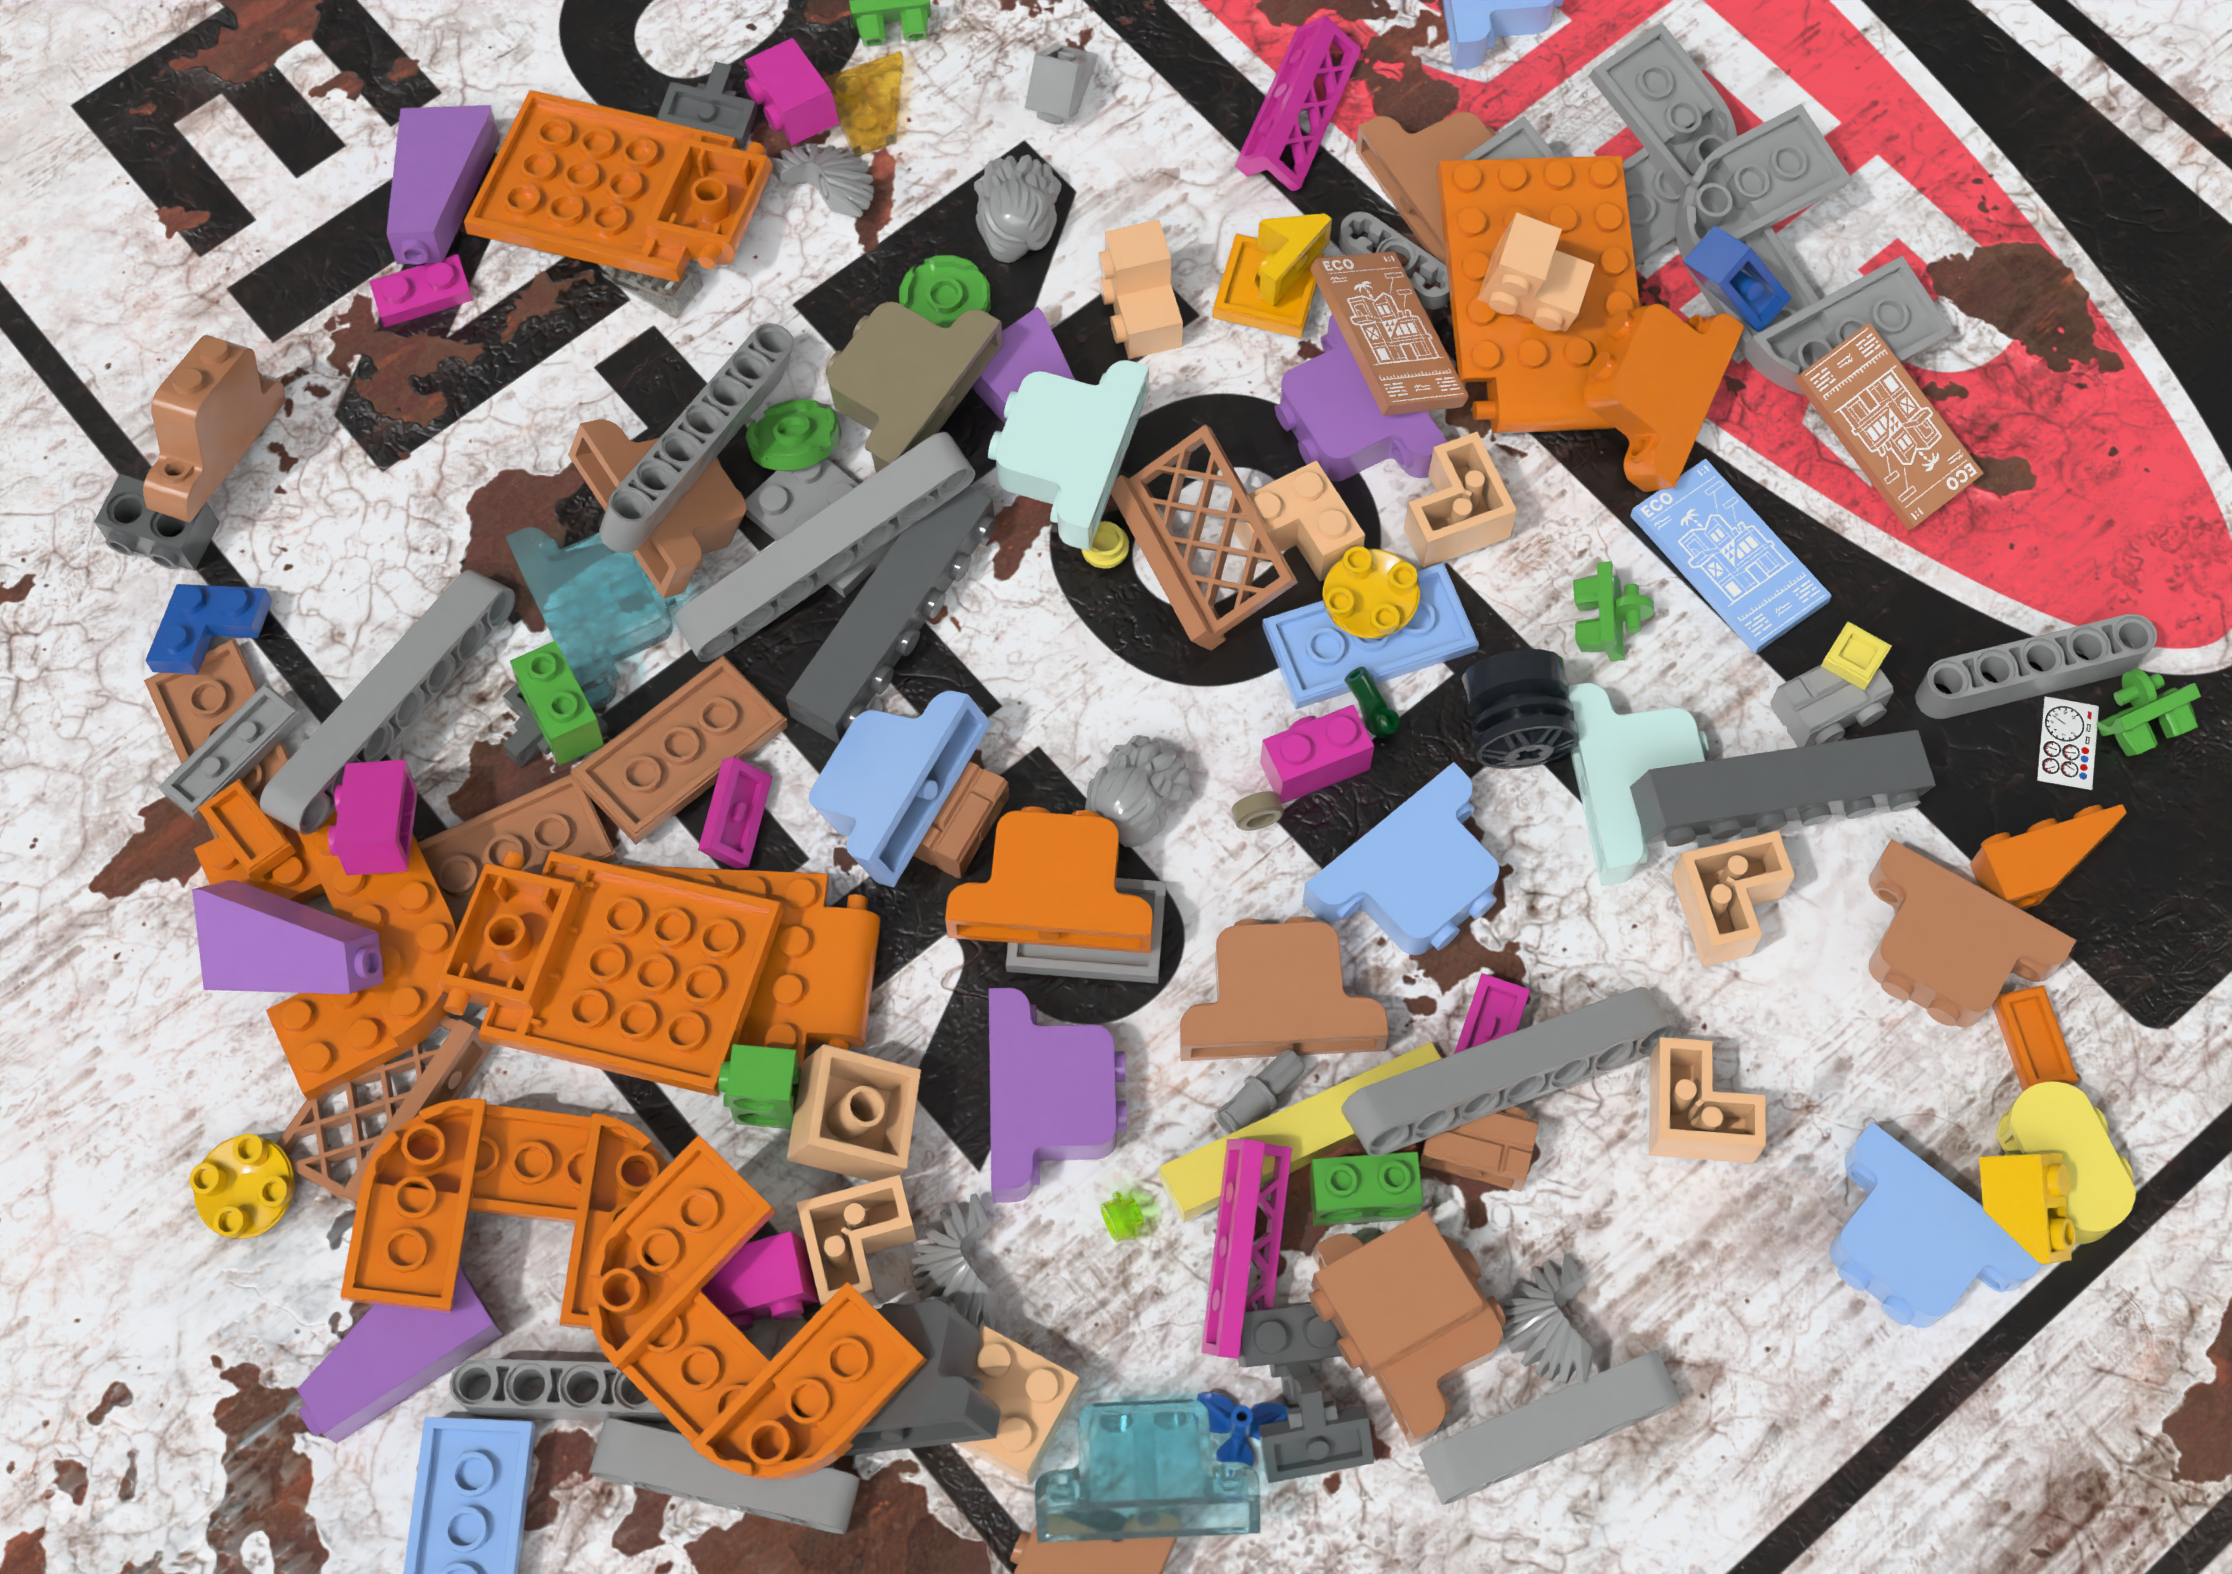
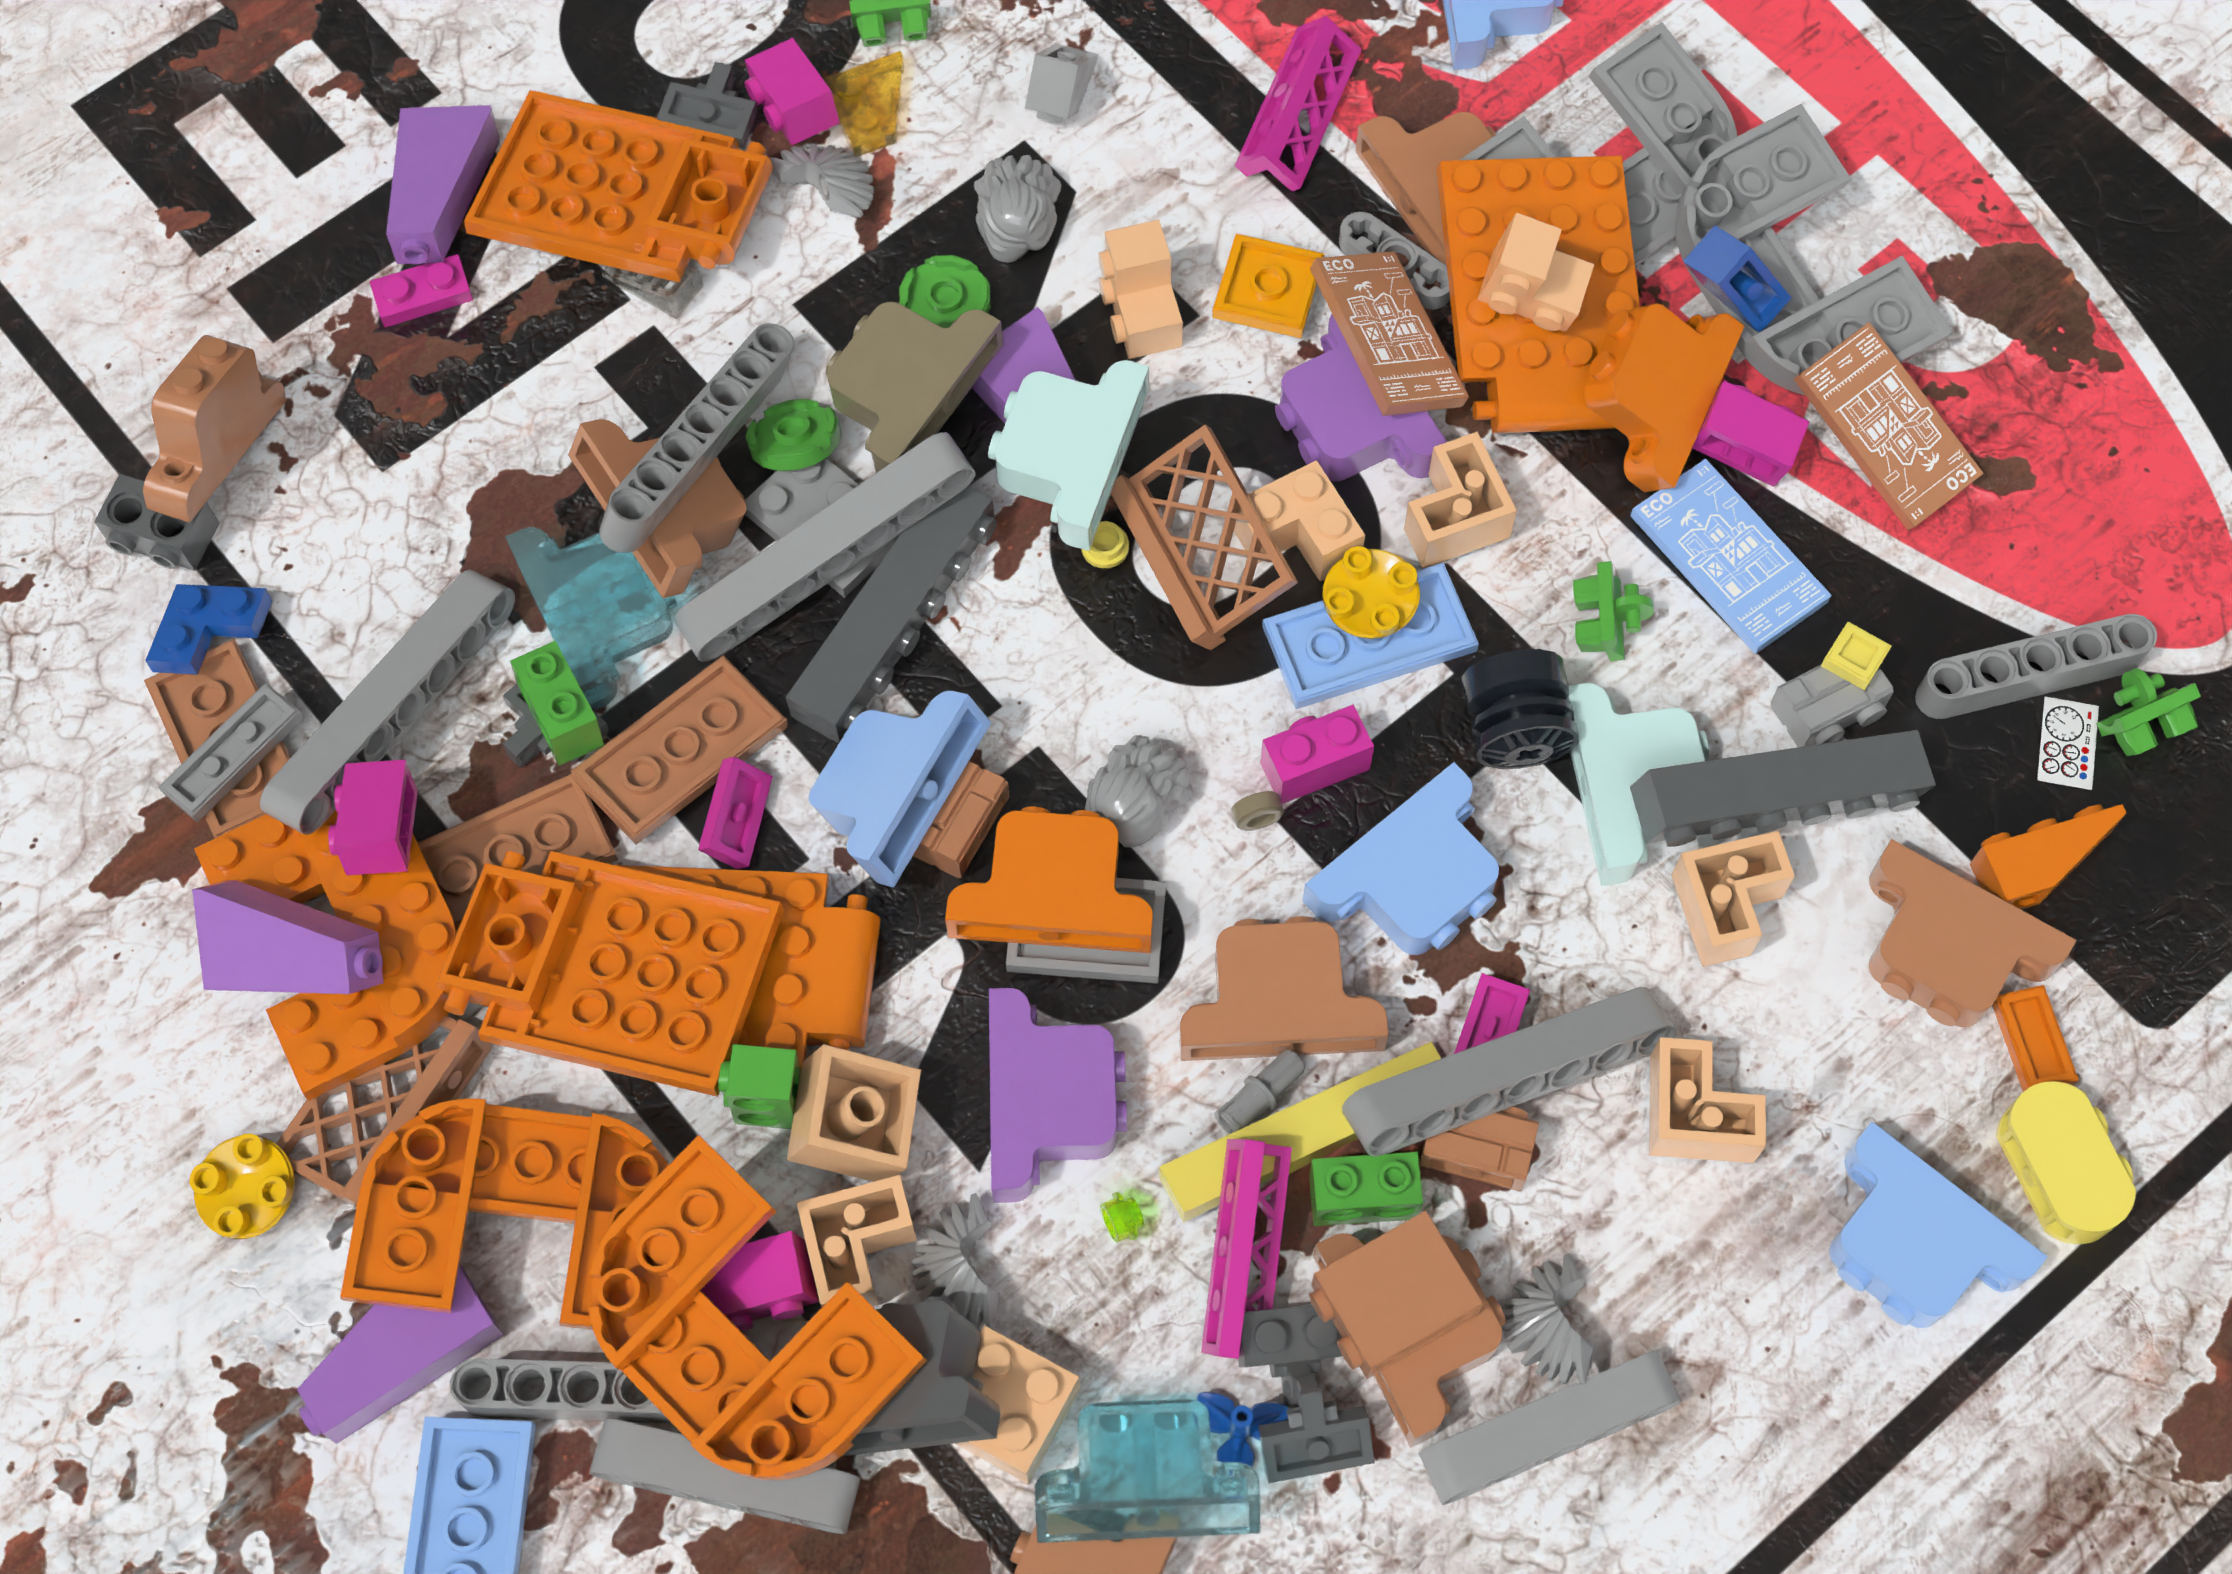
orange tile [198,779,296,882] -> none
yellow slope [1258,213,1332,306] -> none
dark green arm [1344,667,1400,738] -> none
yellow slope [1979,1152,2076,1264] -> none
none -> dark pink brick [1692,381,1810,487]

